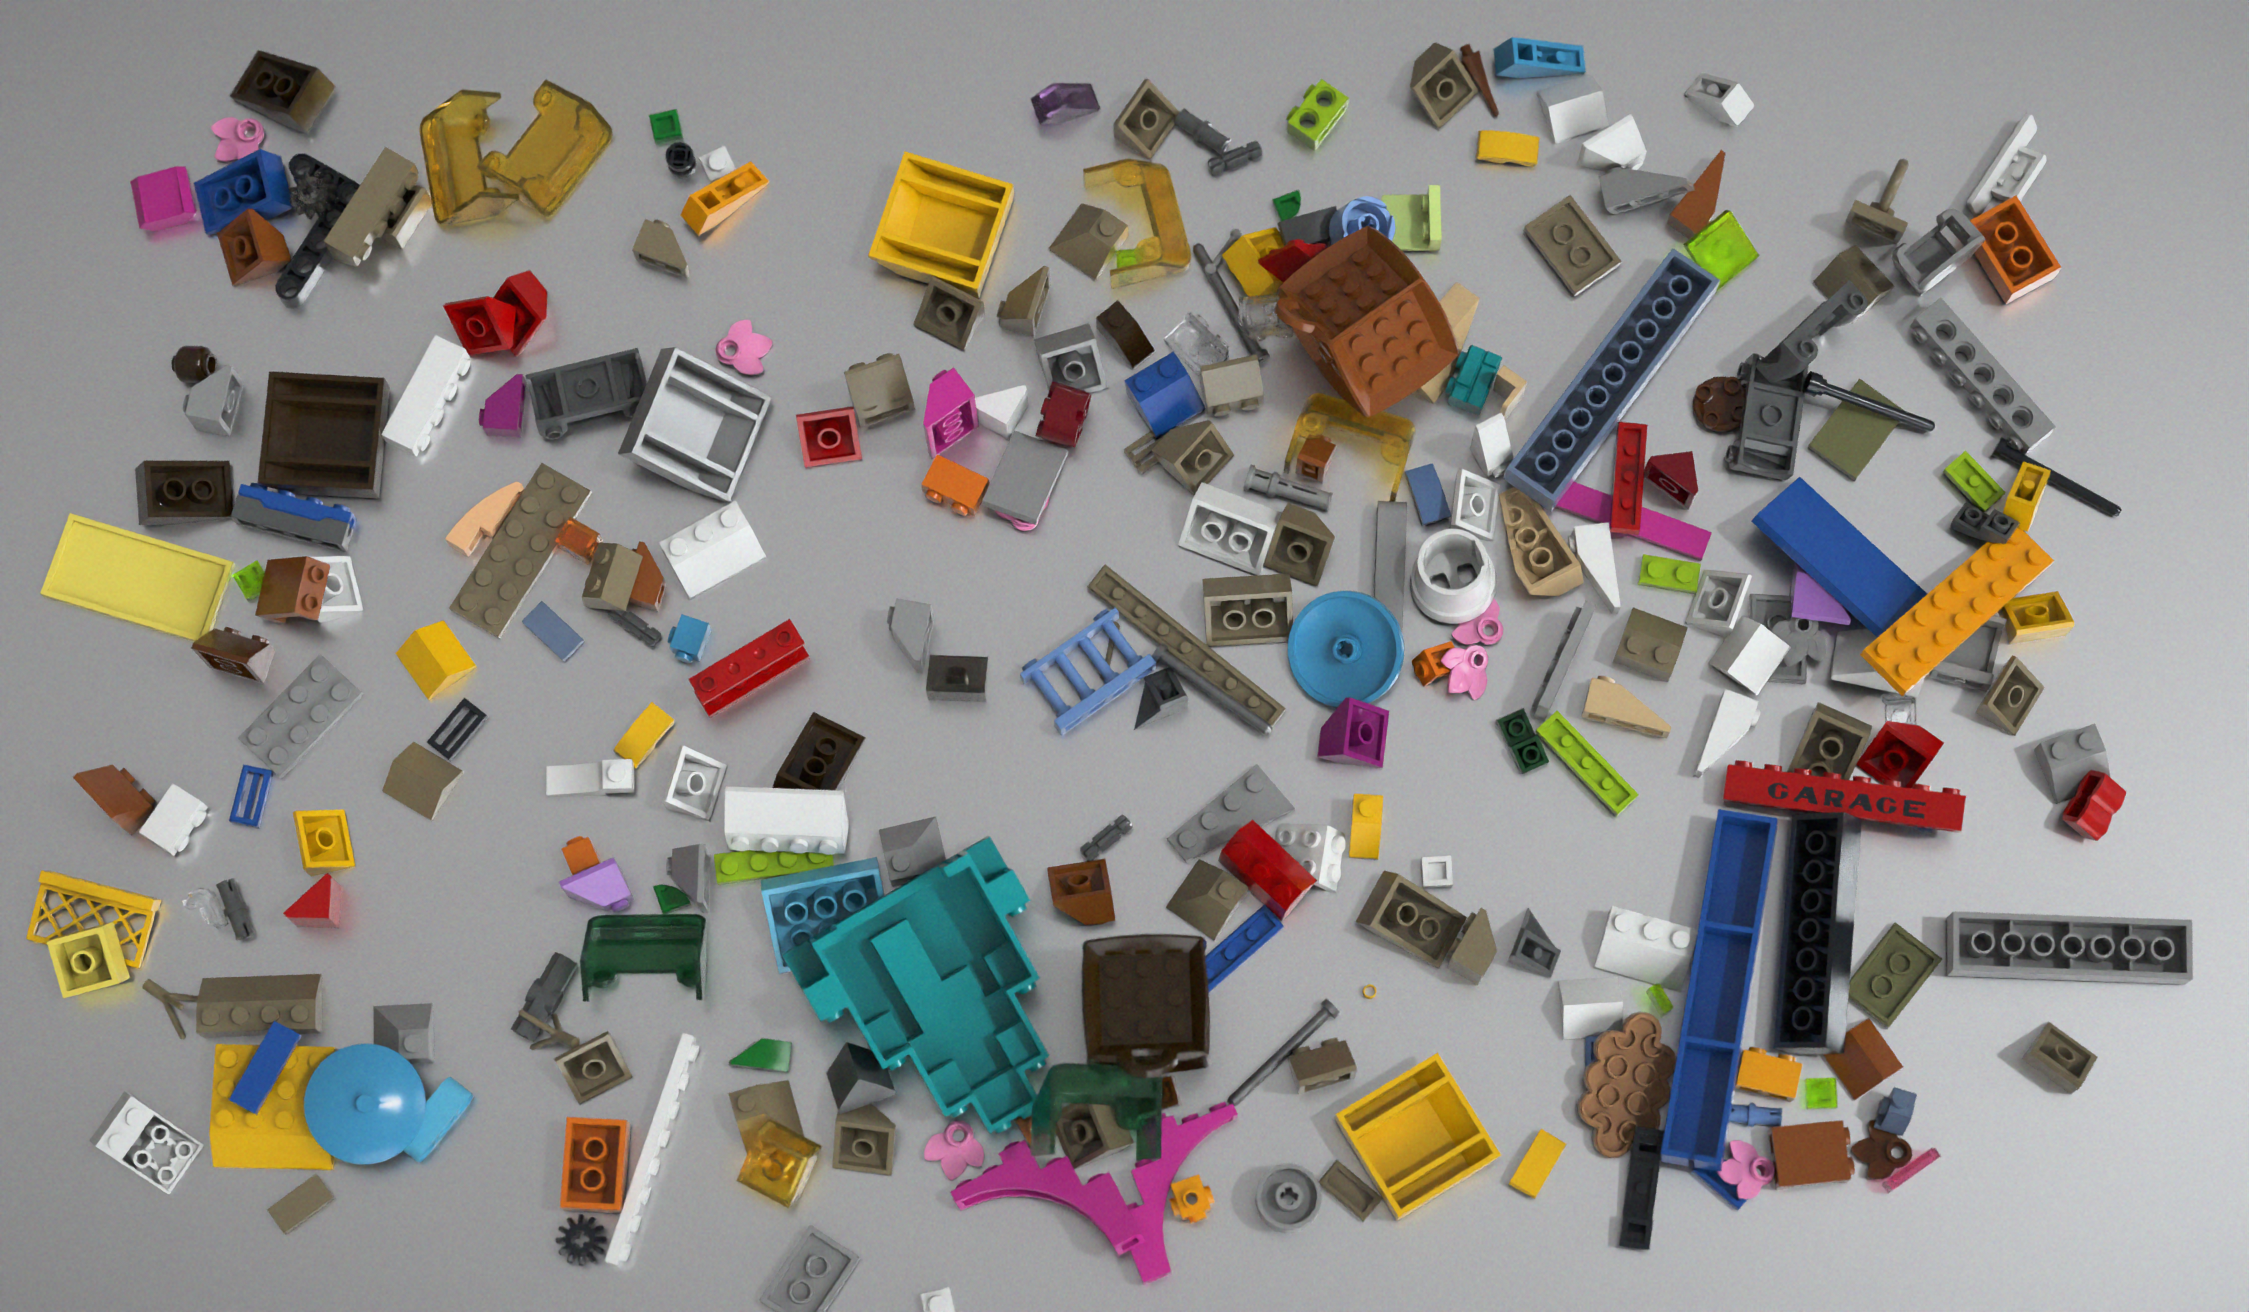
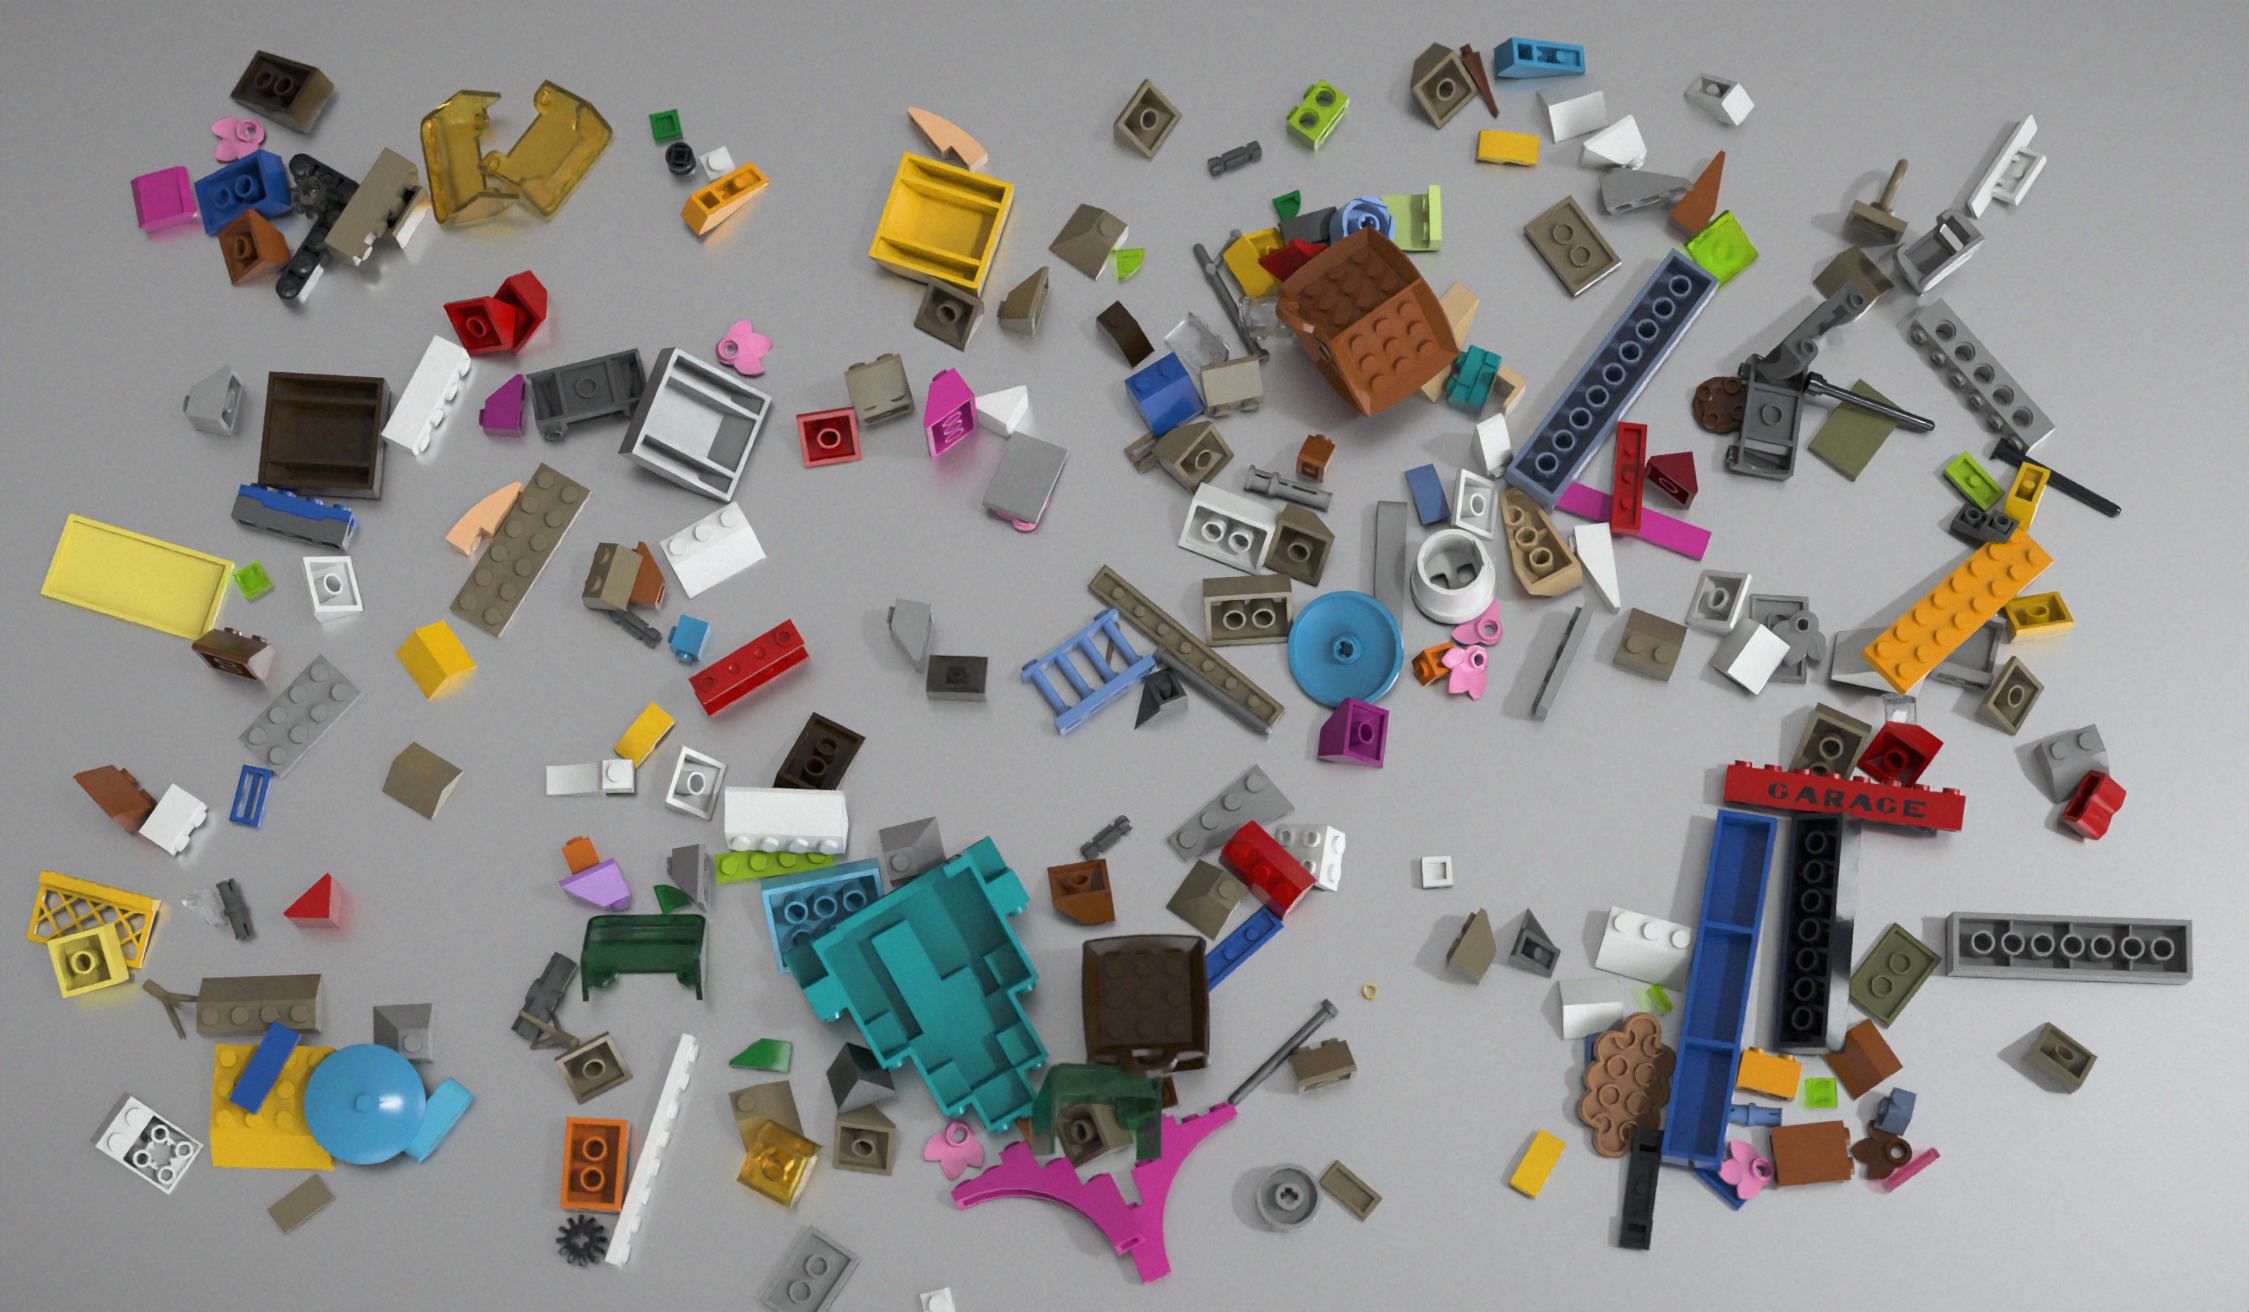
dark brown slope [135,460,233,525] -> none
dark brown head [171,346,217,383] -> none
dark orange panel [255,556,330,624] -> none
yellow slope [293,809,355,876] -> none
black tile [427,697,488,762] -> none
sand blue tile [522,601,585,662] -> none
clear orange brick [555,517,603,565] -> none
dark tan slope [632,219,690,278] -> none
orange brick [921,454,990,516] -> none
clear purple slope [1031,83,1101,124] -> none
light grey slope [1034,323,1108,393] -> none
dark red brick [1036,381,1091,447] -> none
clear yellow windscreen [1083,159,1191,289] -> none
light orange brick [1169,1174,1214,1224] -> none
dark grey pin [1174,108,1231,154] -> none
clear yellow windscreen [1284,393,1416,502] -> none
yellow slope [1334,1053,1501,1221] -> none
yellow slope [1349,793,1383,860] -> none
dark tan slope [1355,870,1467,968] -> none
dark green slope [1495,708,1549,774] -> none
lime plate [1535,710,1639,816] -> none
tan slope [1581,676,1671,738] -> none
lime plate [1638,554,1701,594] -> none
white slope [1694,689,1761,778] -> none
blue tile [1751,477,1927,638] -> none
medium lavender slope [1790,562,1851,625] -> none
orange brick [1970,196,2061,304] -> none
none -> light nougat slope [907,107,988,172]

